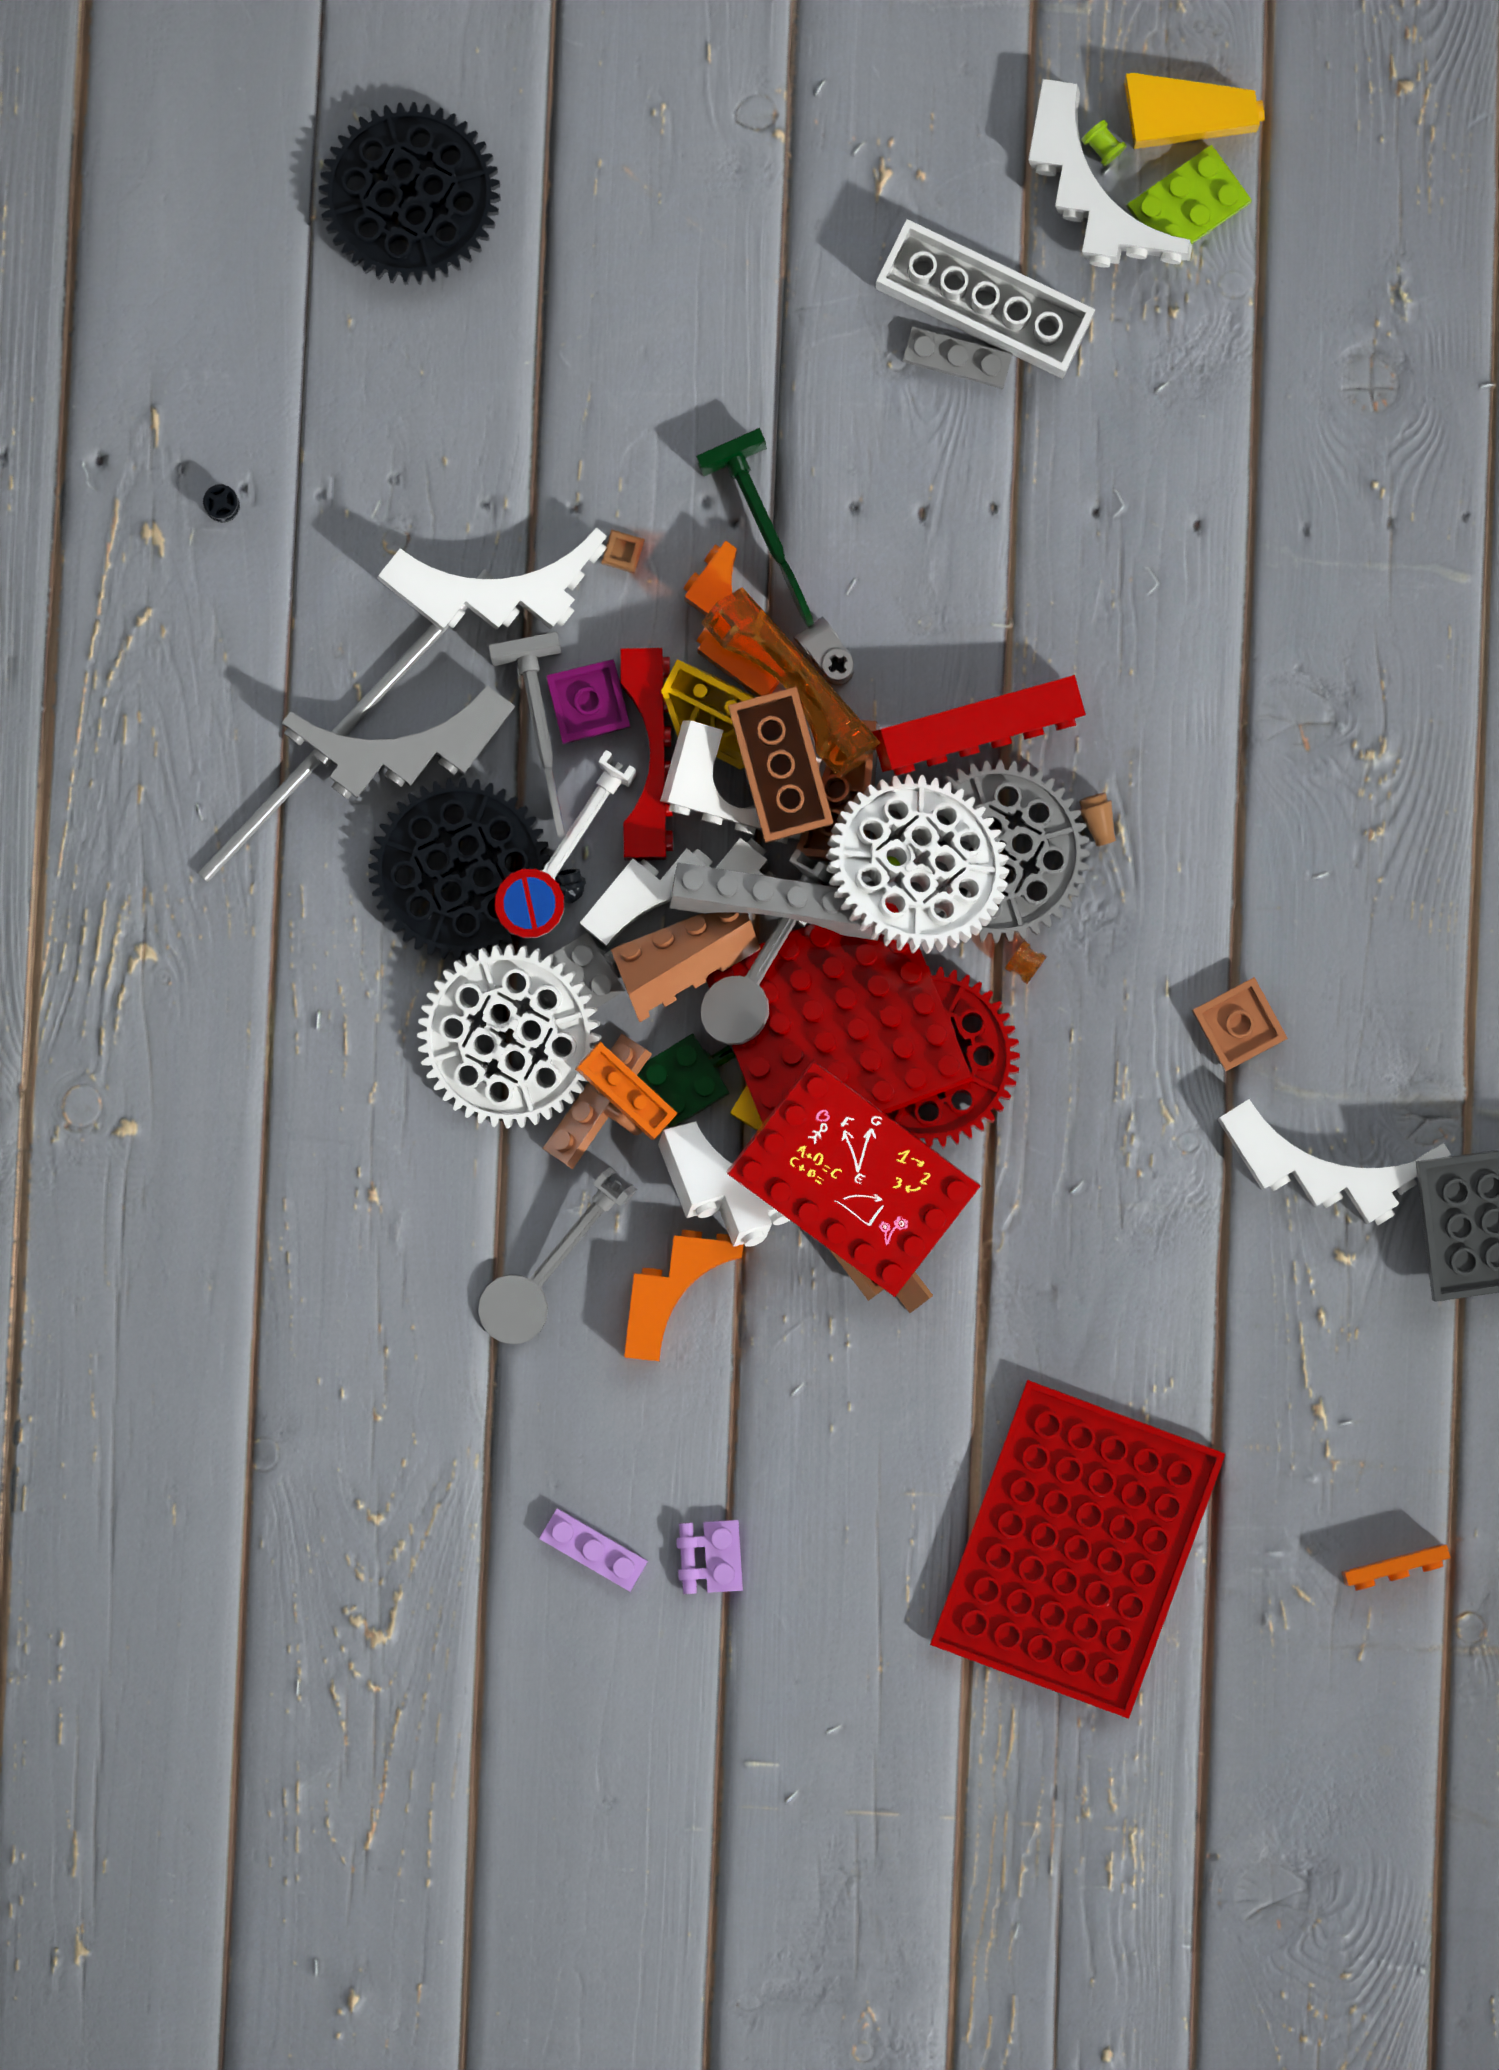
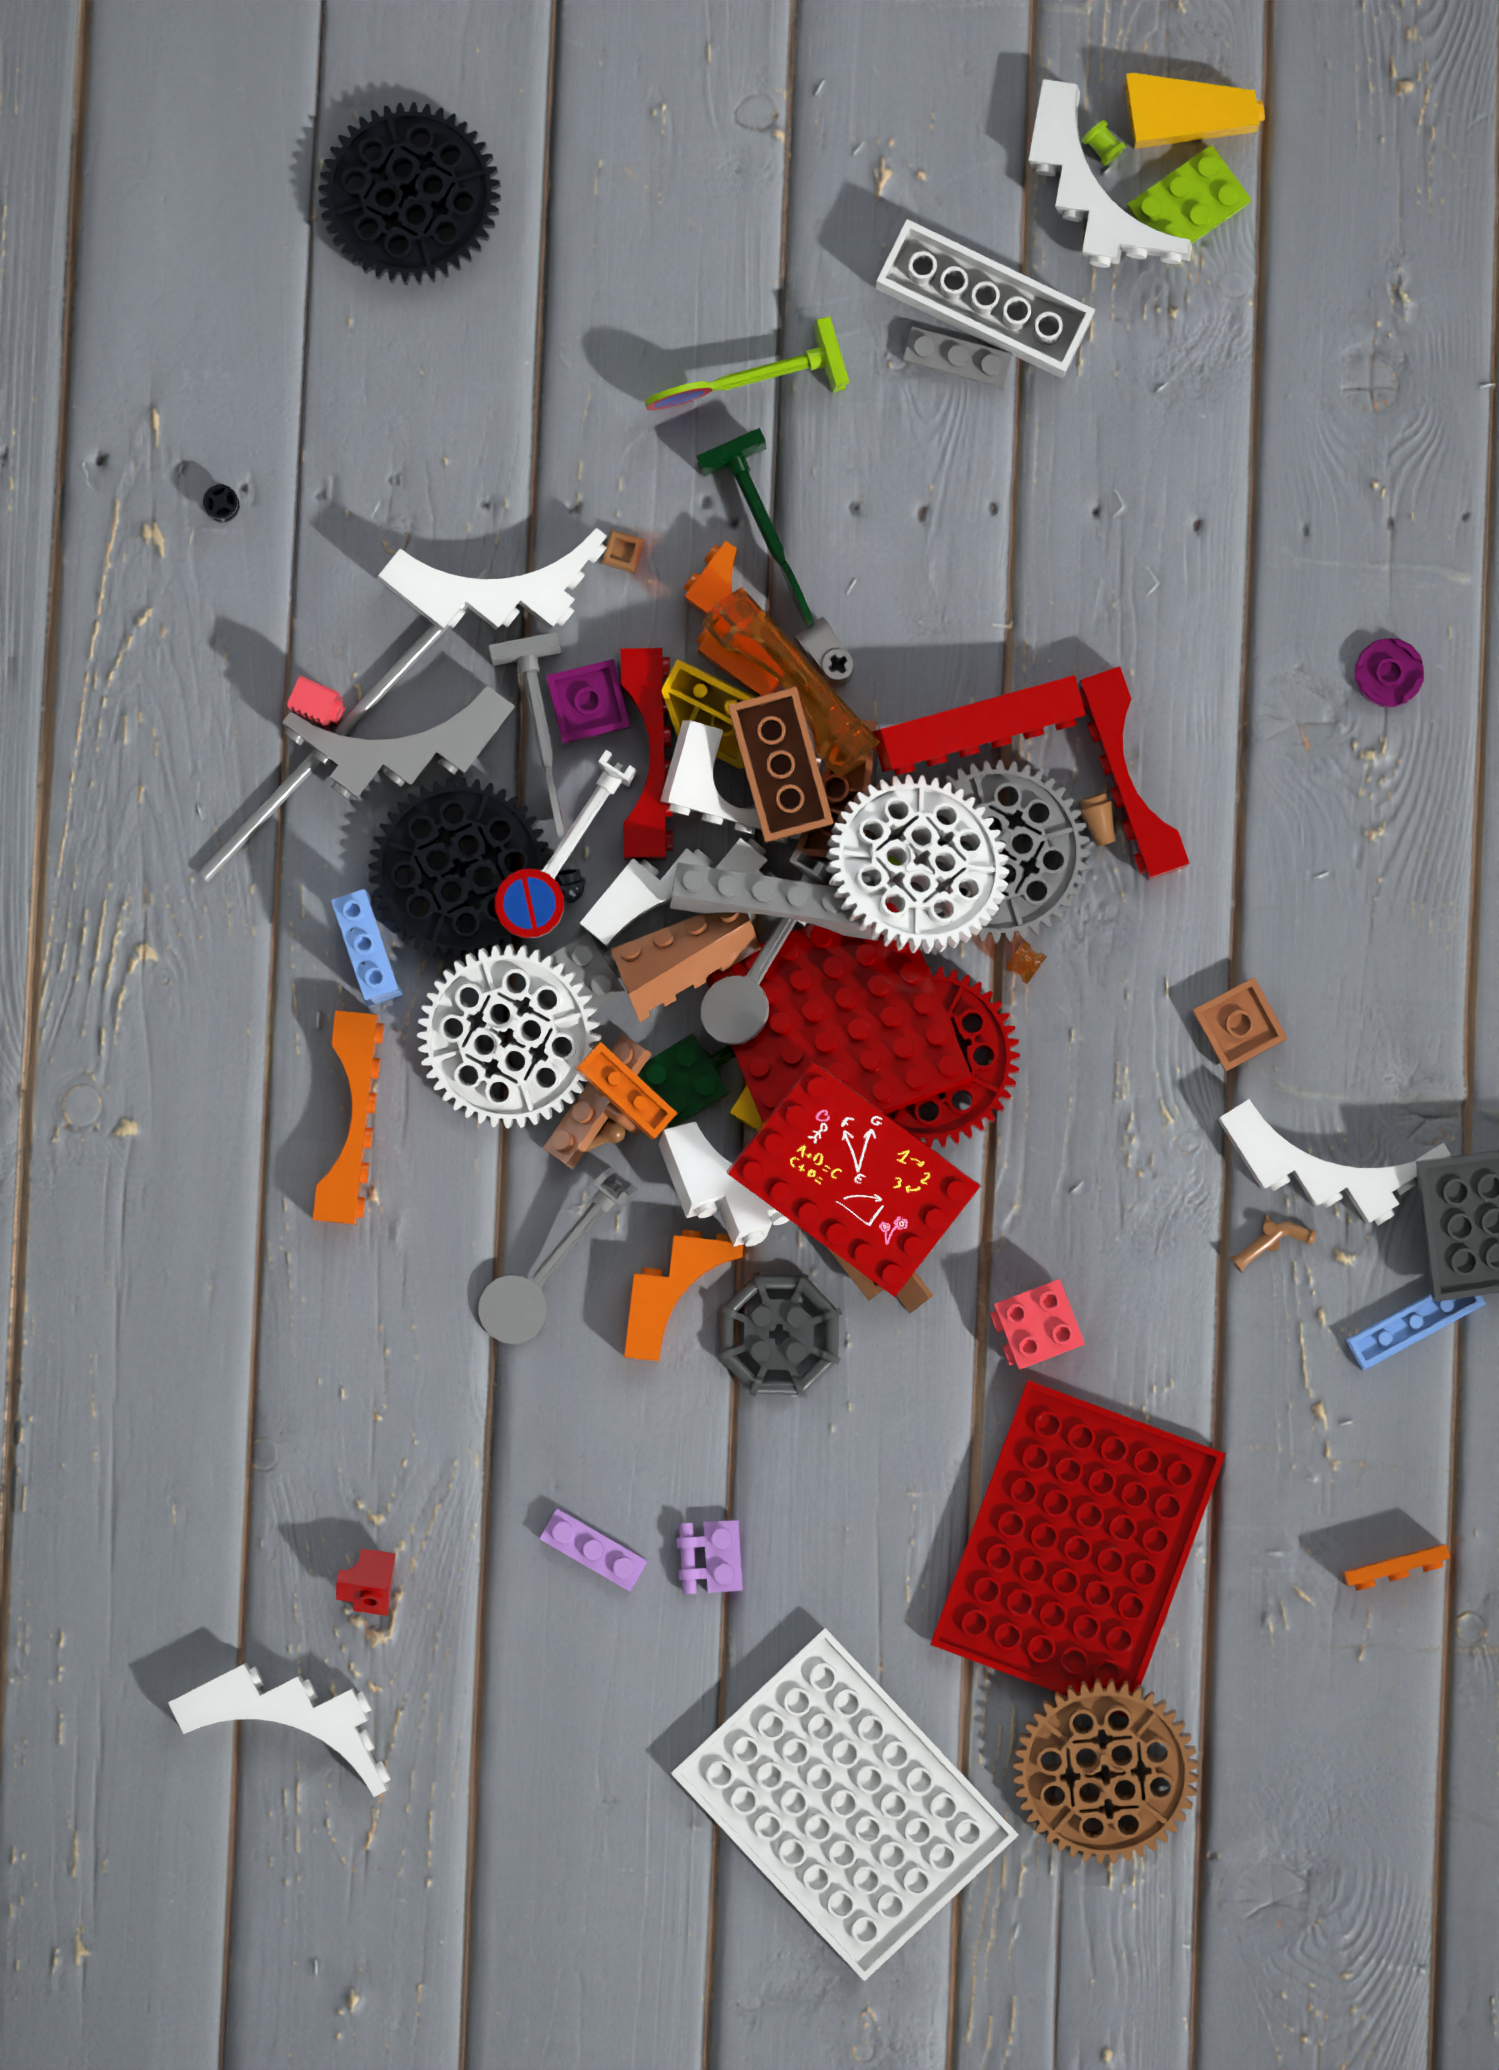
none -> white arch [168,1663,391,1797]
none -> coral brick [287,676,346,730]
none -> orange arch [313,1010,385,1225]
none -> light blue window [331,889,403,1008]
none -> red brick [336,1548,396,1616]
none -> medium nougat piece [585,1120,626,1153]
none -> lime piece [644,316,850,410]
none -> white plate [671,1628,1019,1981]
none -> dark grey plate [716,1272,842,1398]
none -> coral brick [989,1279,1085,1370]
none -> medium nougat gear [1013,1679,1199,1864]
none -> red arch [1079,666,1190,880]
none -> medium nougat piece [1229,1214,1316,1273]
none -> light blue tile [1345,1293,1486,1371]
none -> magenta tile [1354,638,1424,708]

